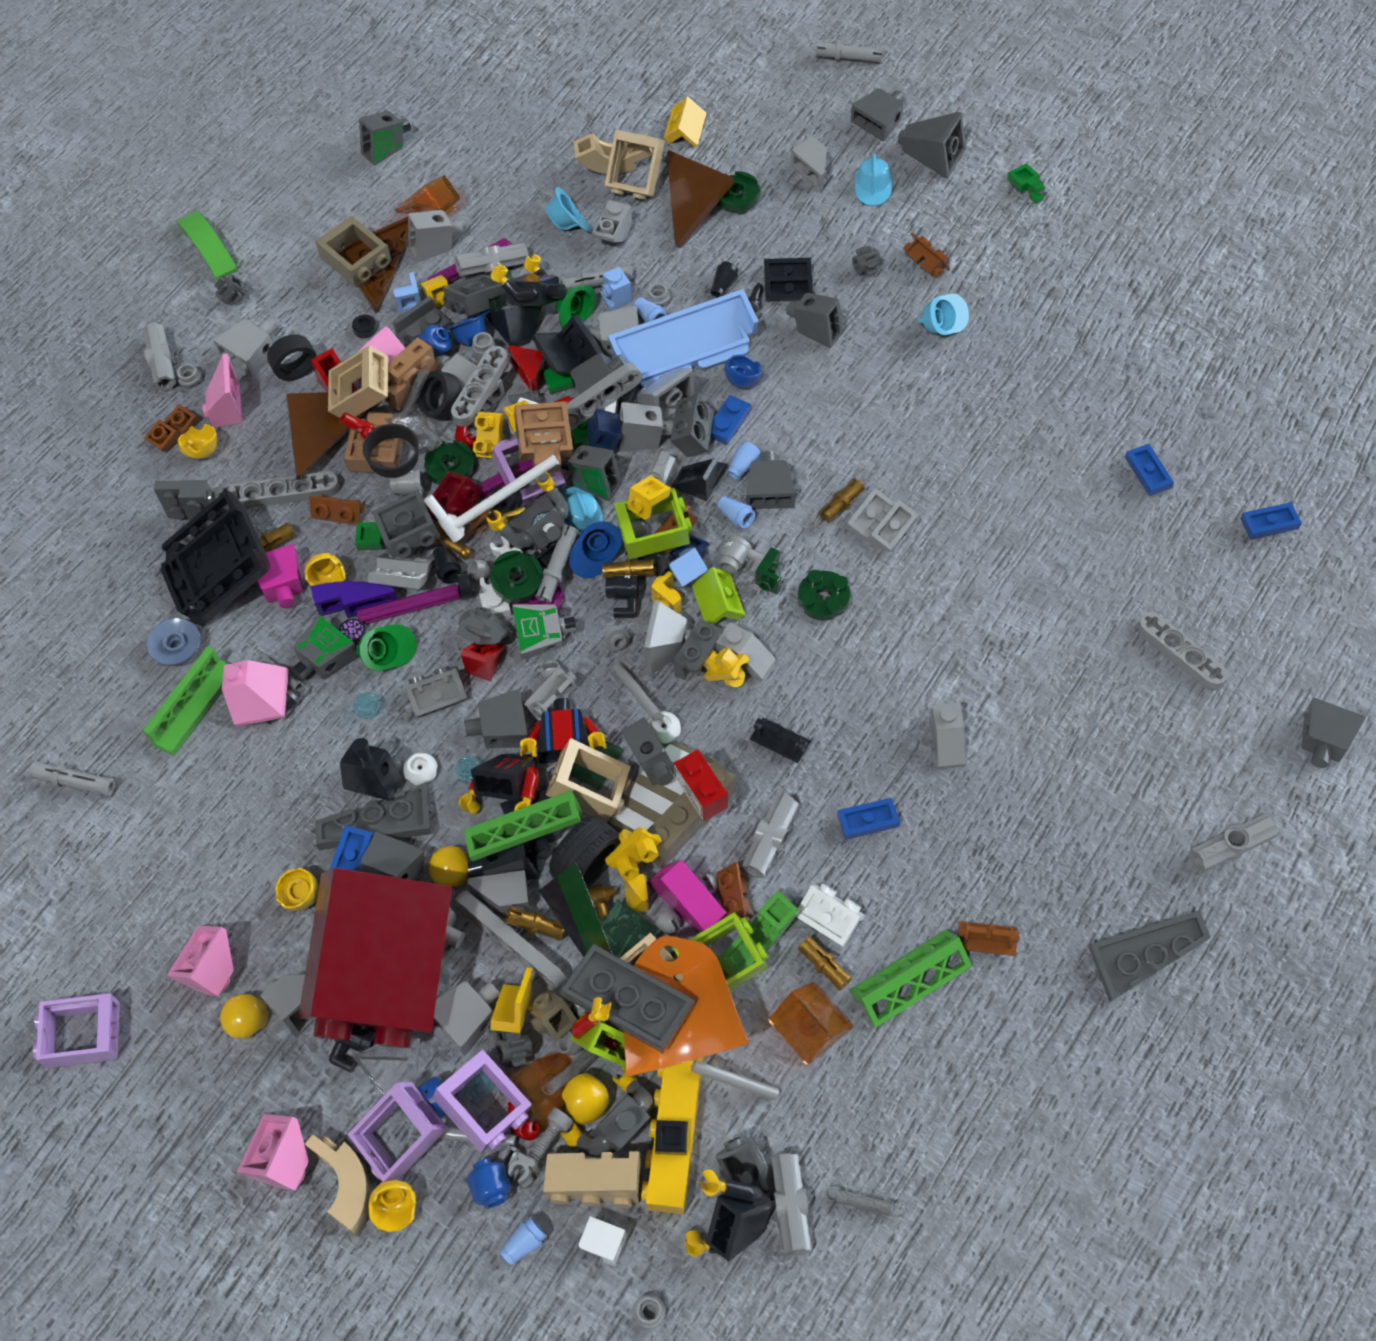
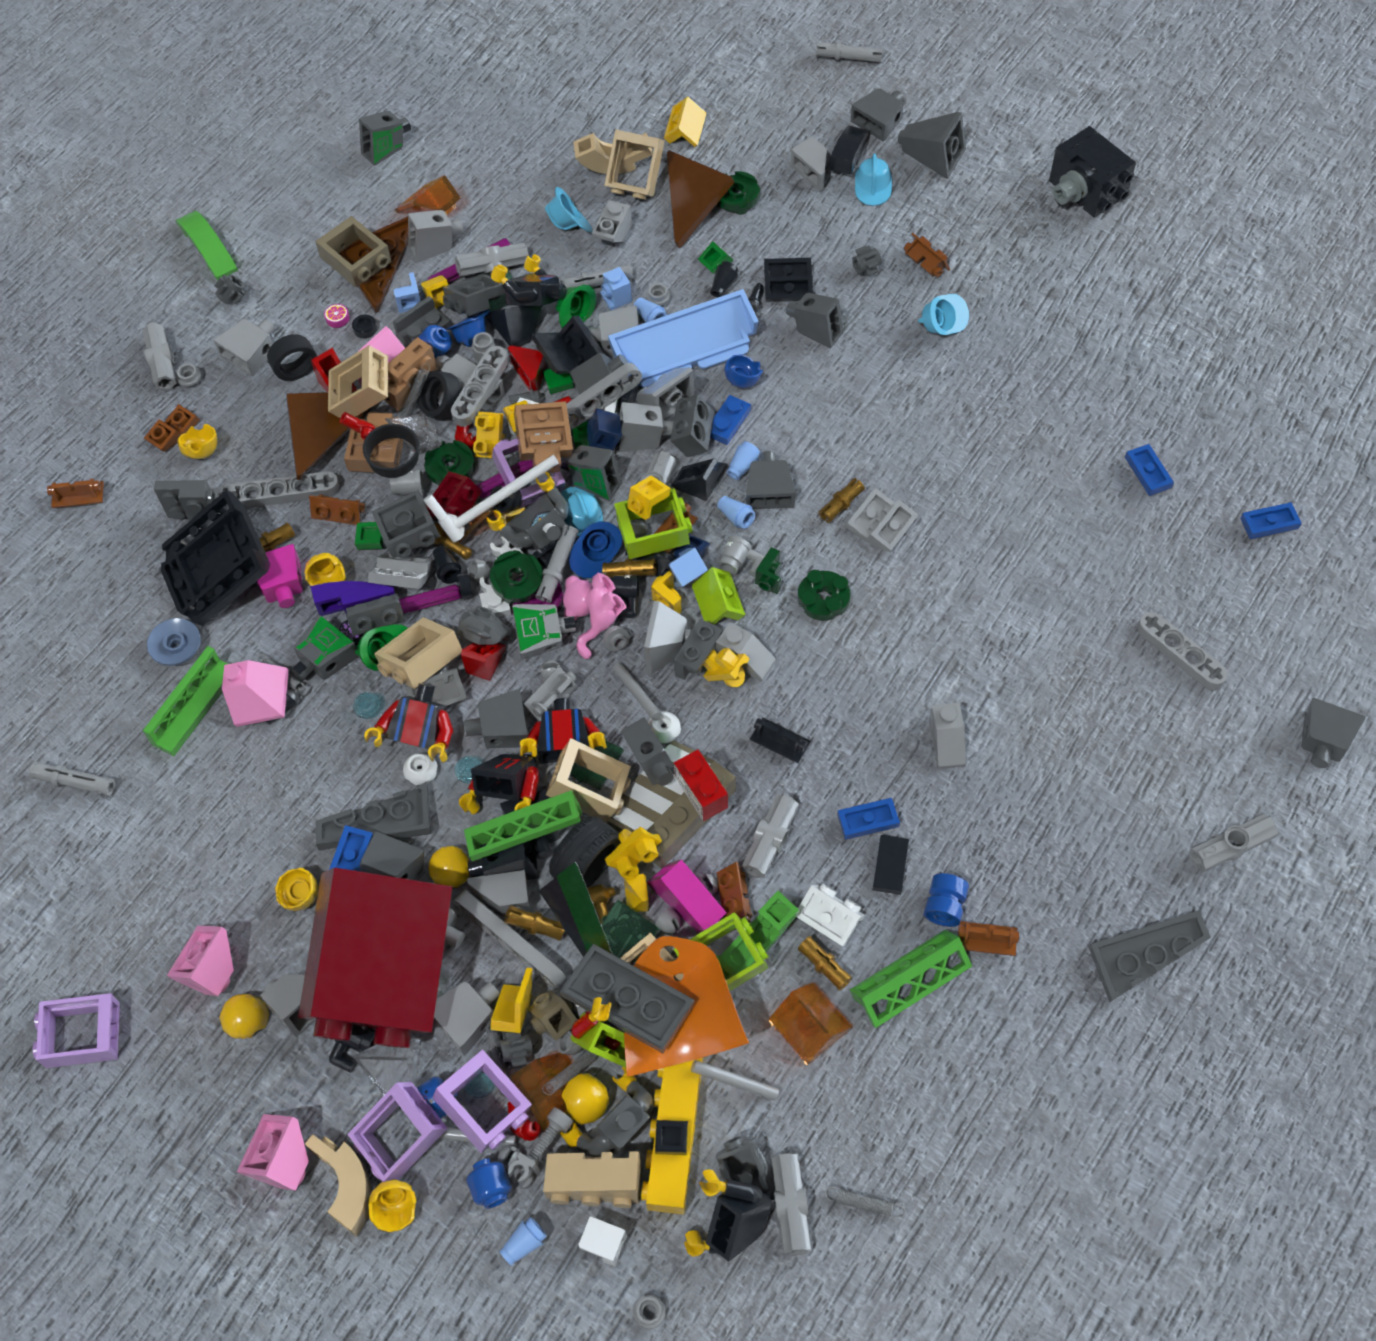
bright pink slope [202,354,242,427] -> none
black torso [340,738,403,801] -> none
green plate [1007,163,1045,204] -> none
none -> dark orange hinge [47,478,104,508]
none -> dark pink tile [324,304,350,328]
none -> dark grey bracket [346,594,405,636]
none -> torso [364,683,454,762]
none -> tan window [374,617,462,689]
none -> bright pink animal [563,573,626,660]
none -> green slope [698,241,733,274]
none -> black slope [830,125,870,175]
none -> black tile [872,835,909,895]
none -> blue wheel [923,873,969,927]
none -> black piece [1049,126,1136,218]

